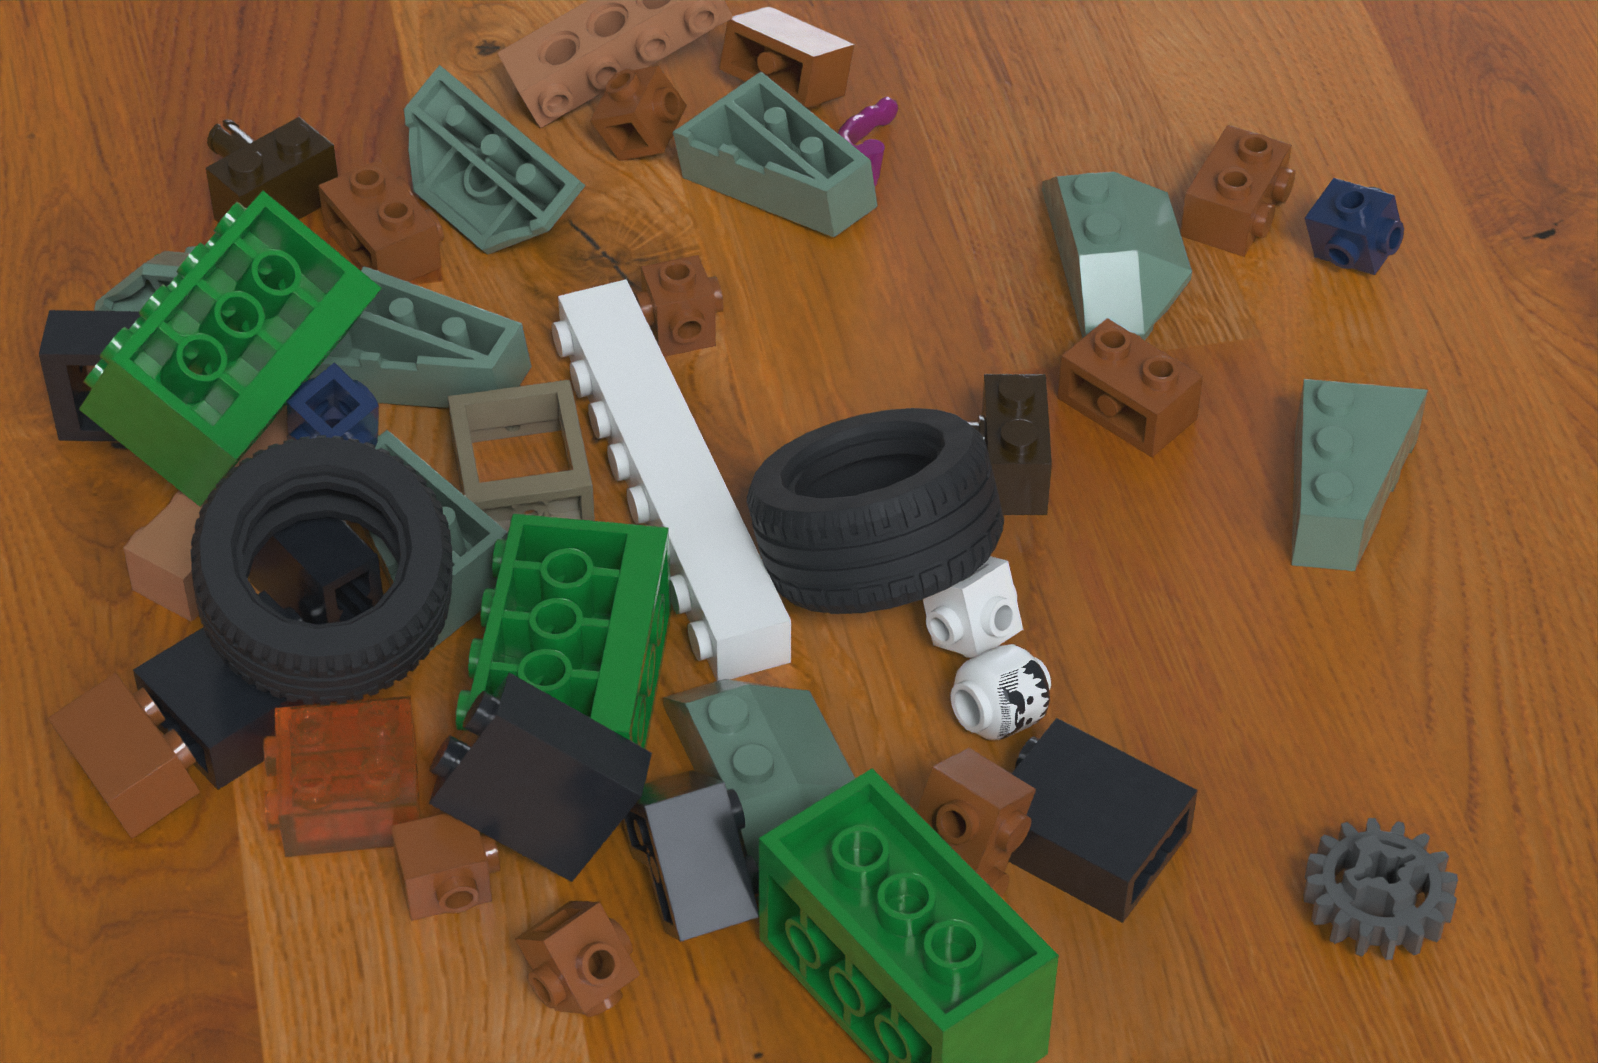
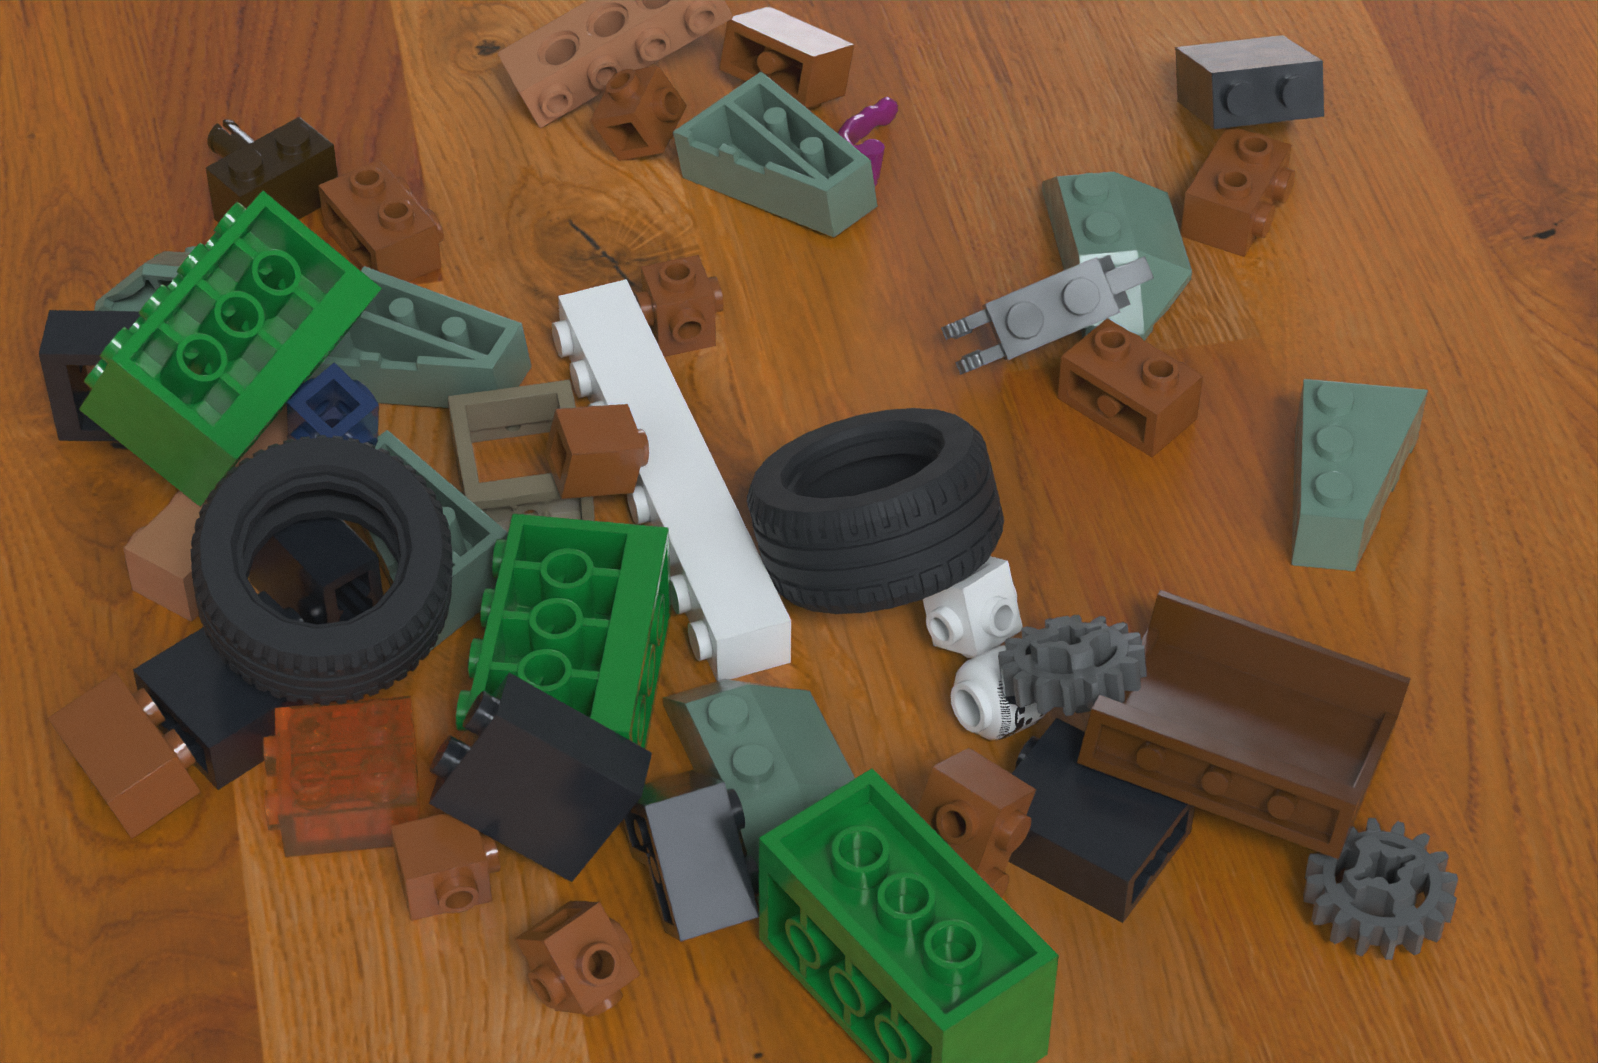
sand green wedge [404,65,586,254] -> none
dark brown brick [967,374,1052,515] -> none
dark blue brick [1304,178,1404,275] -> none
none -> dark orange brick [545,404,649,499]
none -> hinge [941,254,1154,375]
none -> dark grey gear [998,615,1147,716]
none -> reddish brown panel [1077,590,1411,859]
none -> black brick [1175,35,1324,129]

